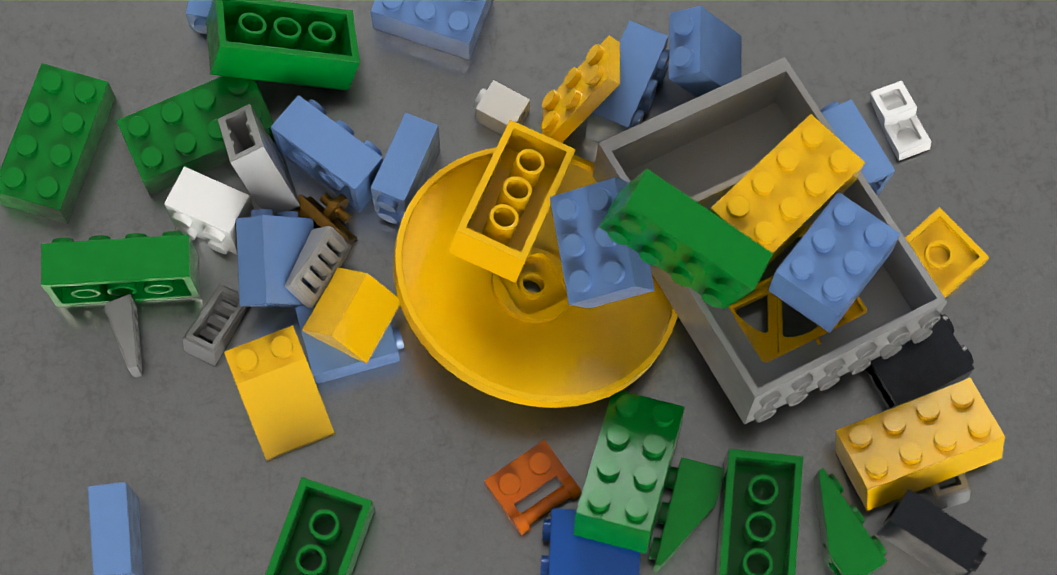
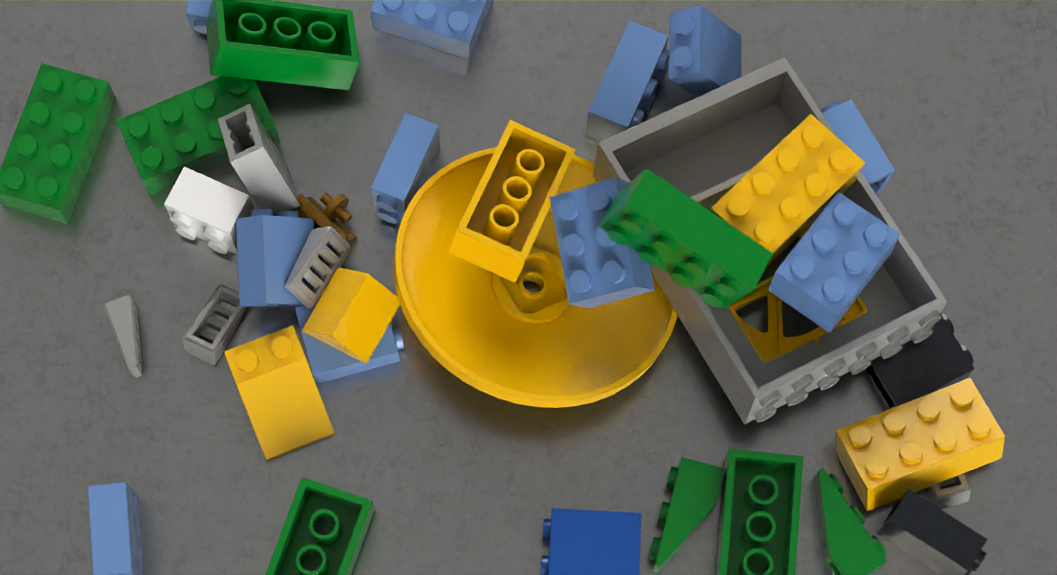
green brick [41,231,200,306] -> none
medium blue brick [271,95,383,213] -> none
white brick [473,80,530,135] -> none
orange plate [484,439,582,535] -> none
yellow plate [541,35,620,143] -> none
green brick [573,391,685,554] -> none
white slope [869,81,932,161] -> none
yellow tile [905,207,990,298] -> none

